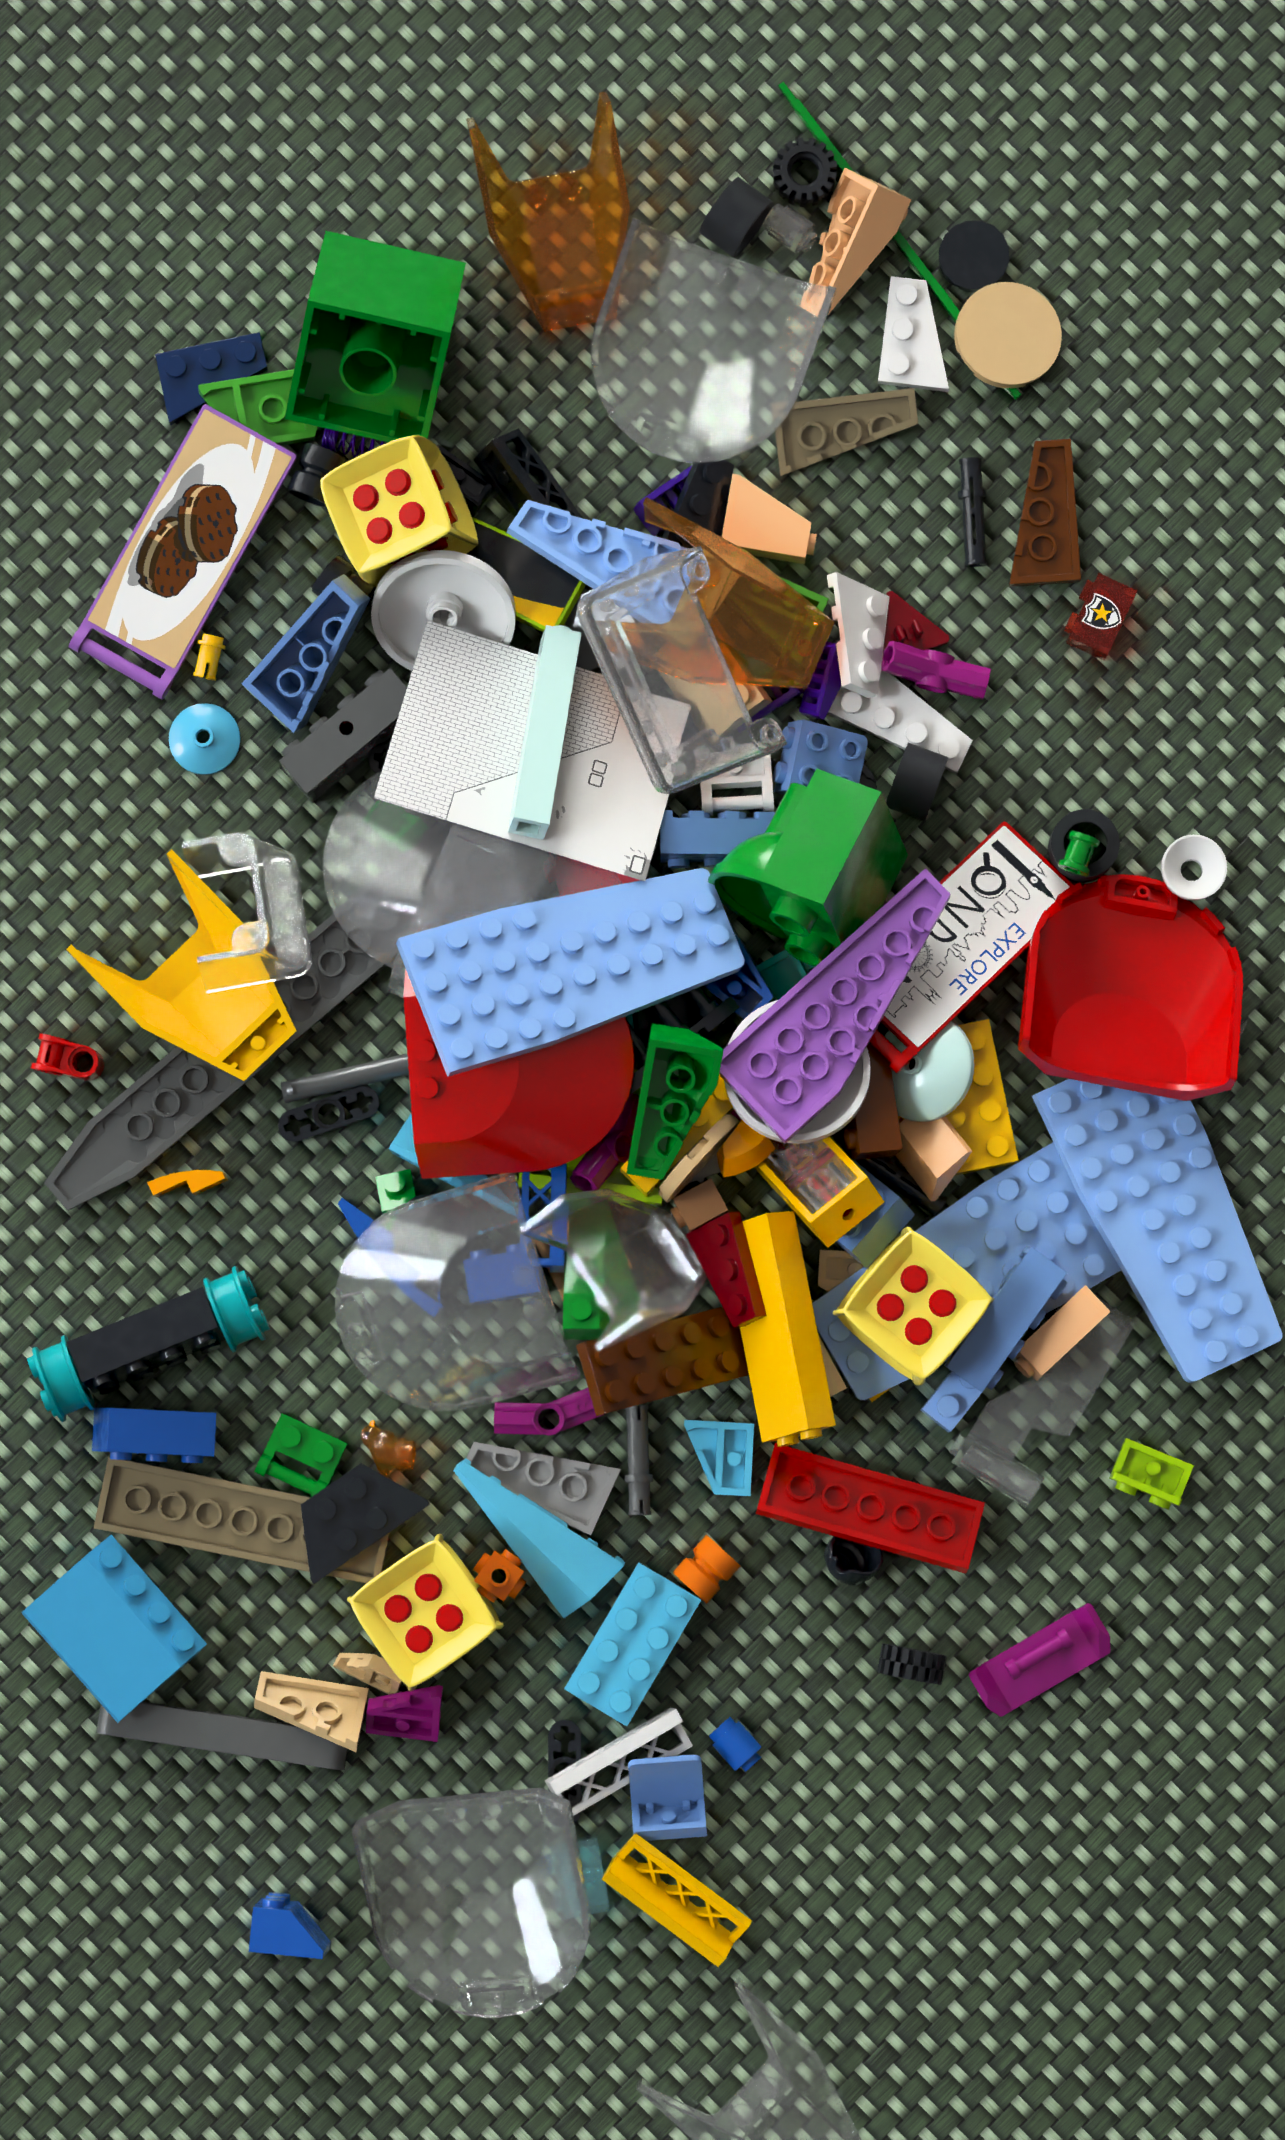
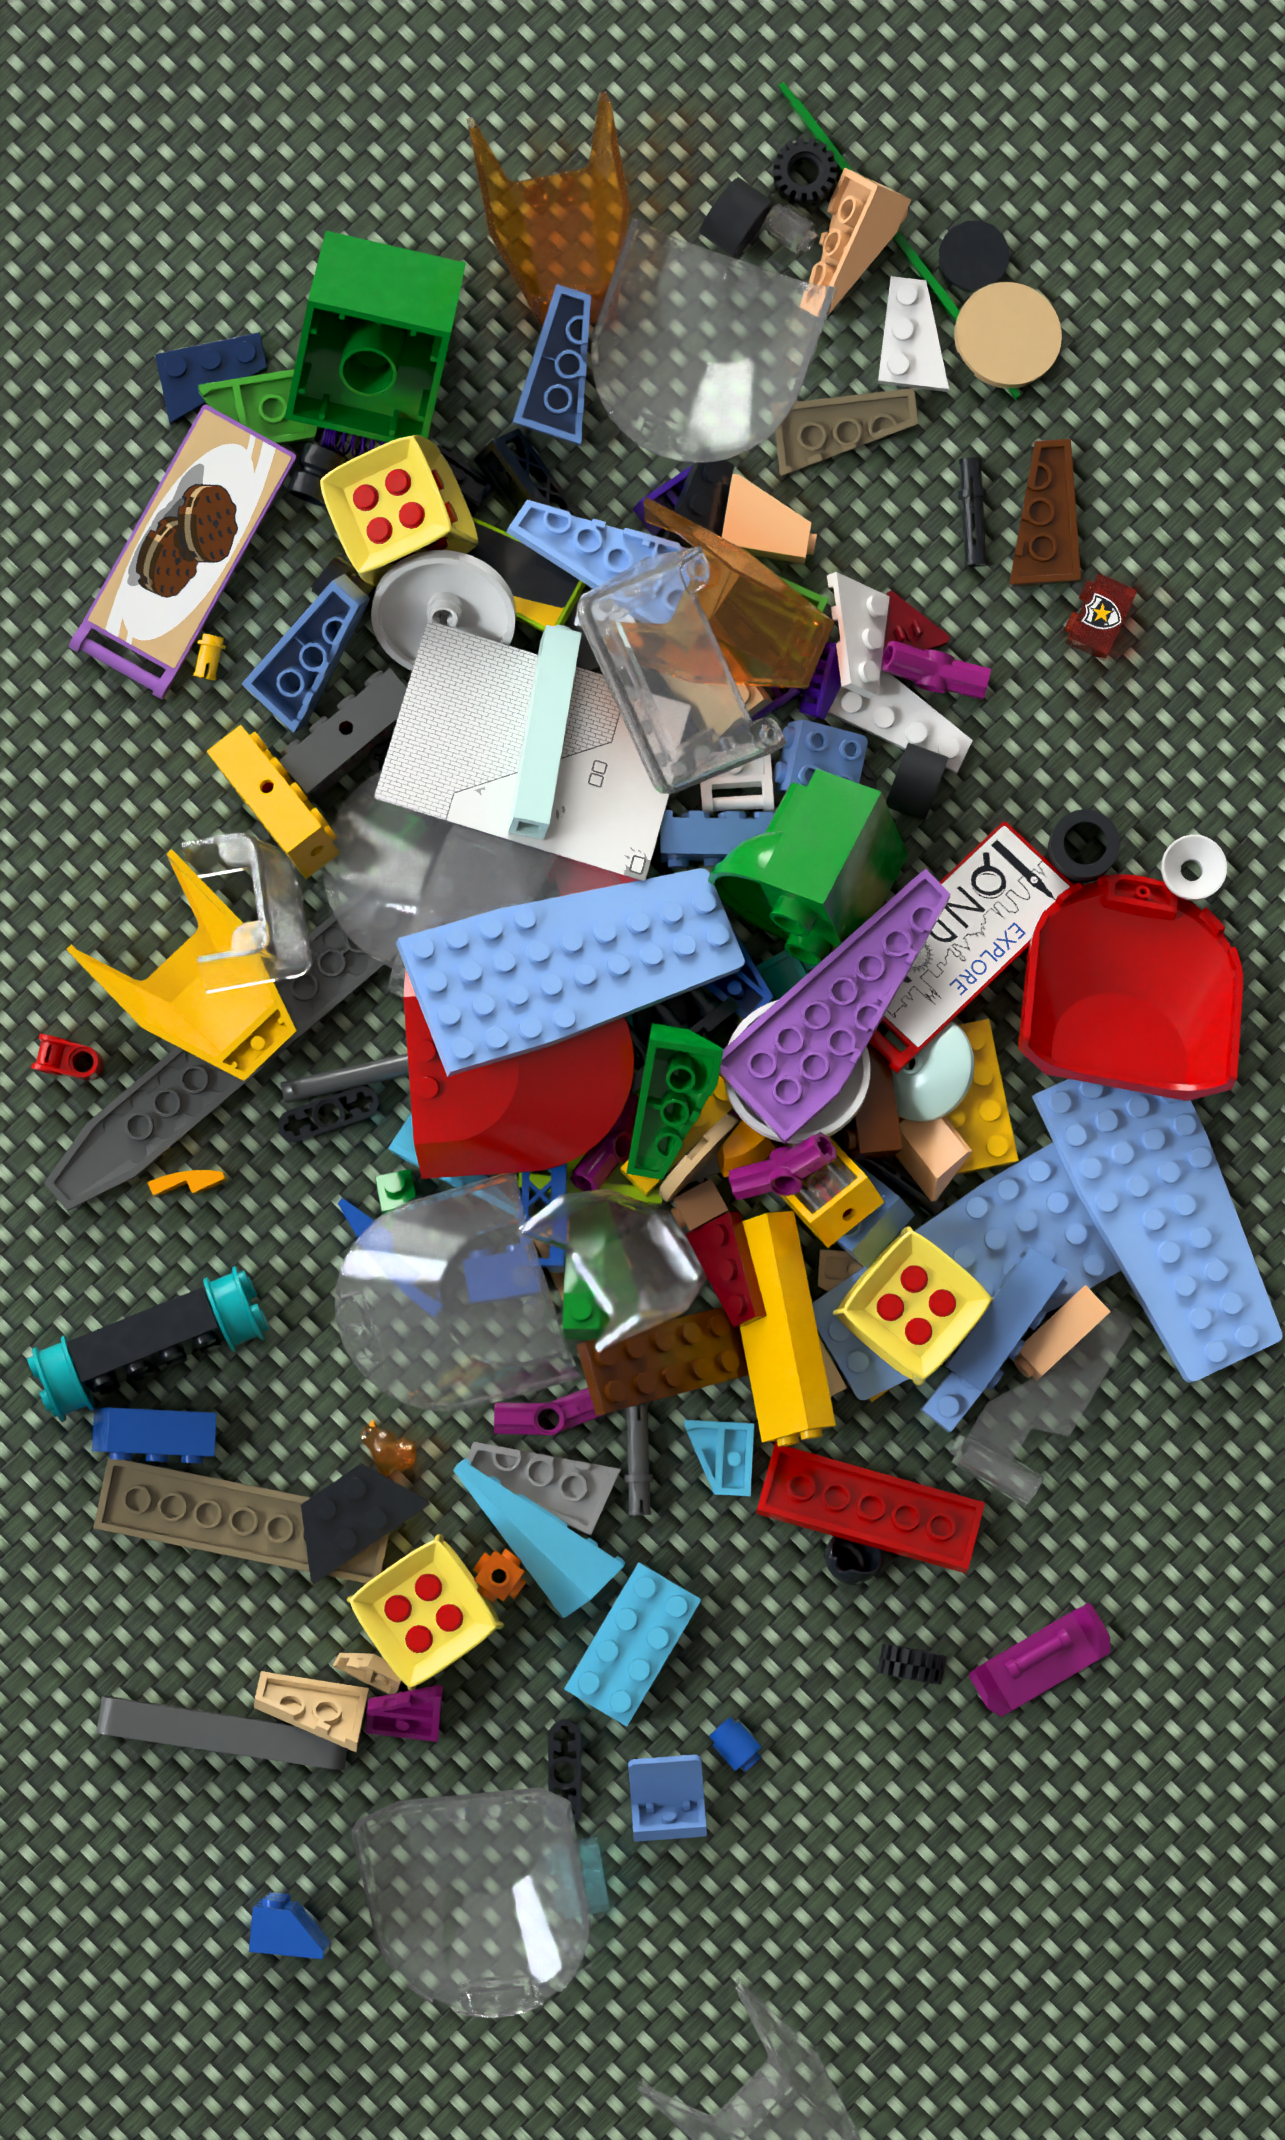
dark azure slope [22,1535,207,1723] -> none
medium azure dish [169,703,240,775] -> none
green plate [254,1413,348,1497] -> none
white fence [544,1707,693,1819] -> none
yellow fence [602,1833,752,1967] -> none
orange wheel [672,1534,741,1604] -> none
green bush [1058,831,1100,877] -> none
lime bracket [1109,1438,1194,1510] -> none
none -> yellow brick [207,725,340,879]
none -> medium blue wedge [512,284,591,446]
none -> magenta piece [729,1132,836,1200]

